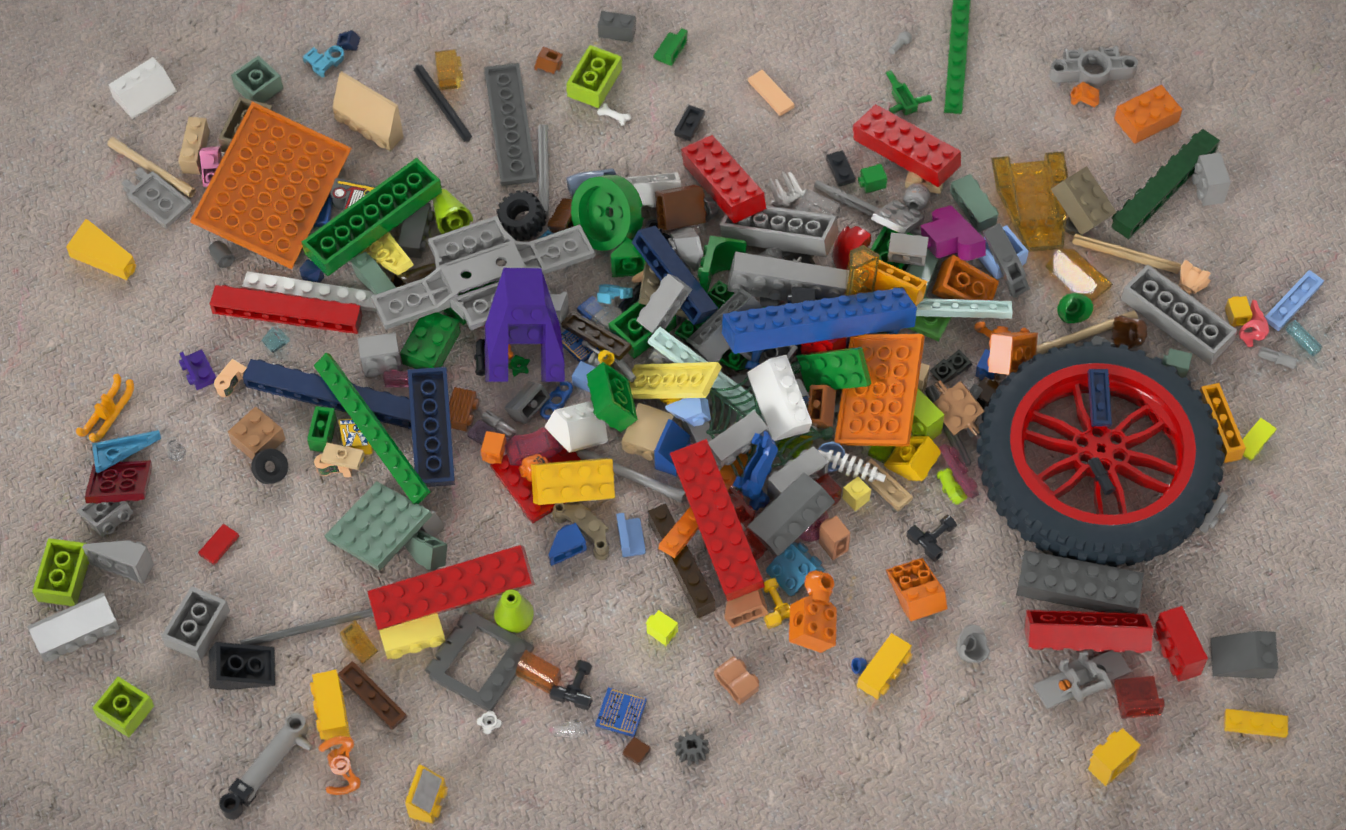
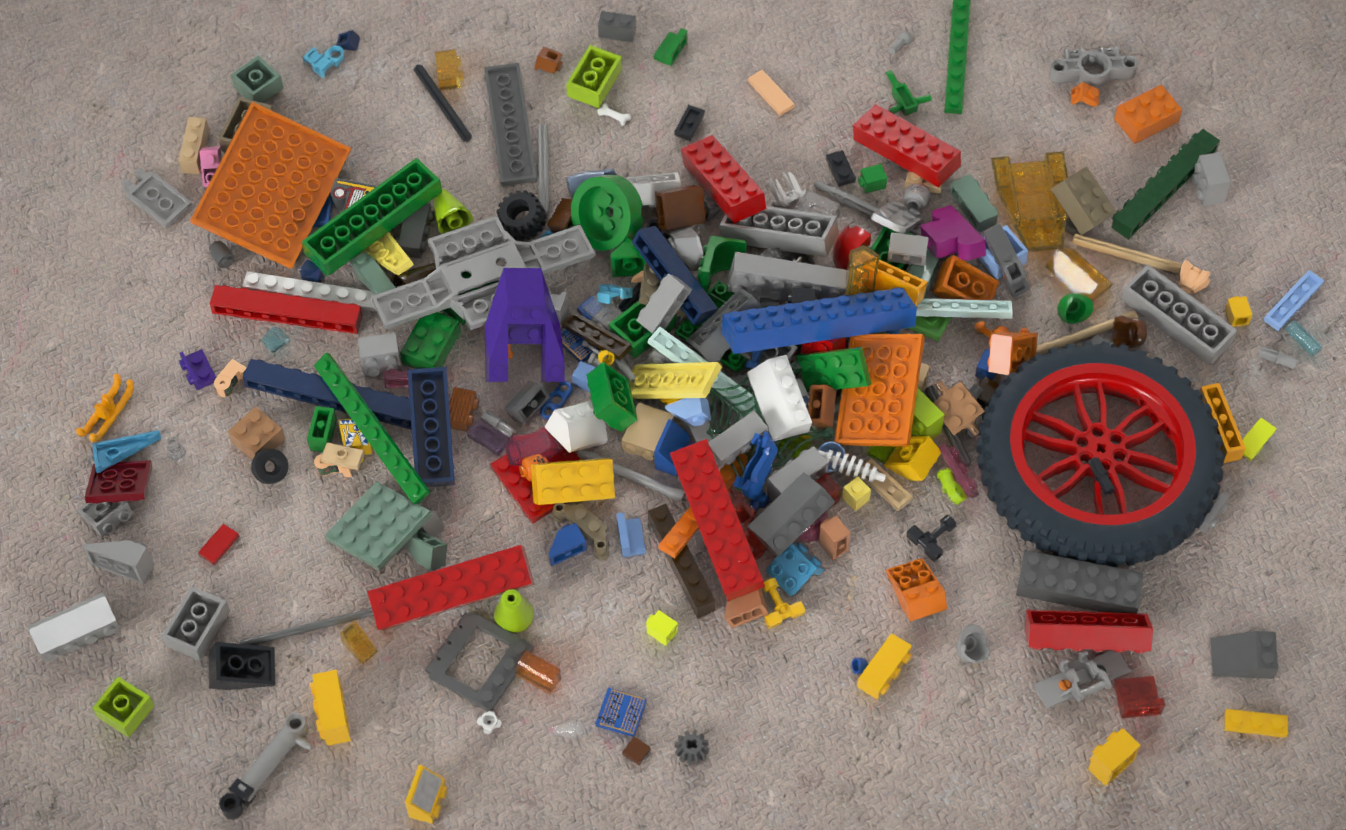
lime brick [32,538,89,606] -> none
yellow slope [66,219,136,280] -> none
tan piece [107,137,196,198] -> none
white slope [109,57,177,119] -> none
orange piece [319,736,361,795] -> none
tan slope [332,71,404,151] -> none
reddish brown plate [338,661,407,730] -> none
light yellow brick [379,613,445,659] -> none
black axle [474,339,485,376] -> none
orange brick [481,431,507,464] -> none
green plate [508,355,530,377] -> none
black bar [549,660,592,711] -> none
nougat brick [714,656,760,705] -> none
orange brick [789,570,837,653] -> none
pearl dark grey slope [930,349,972,384] -> none
dark blue tile [1088,369,1112,427] -> none
red brick [1153,606,1208,682] -> none
sand green brick [1162,348,1192,378] -> none
coral hair [1238,300,1269,347] -> none

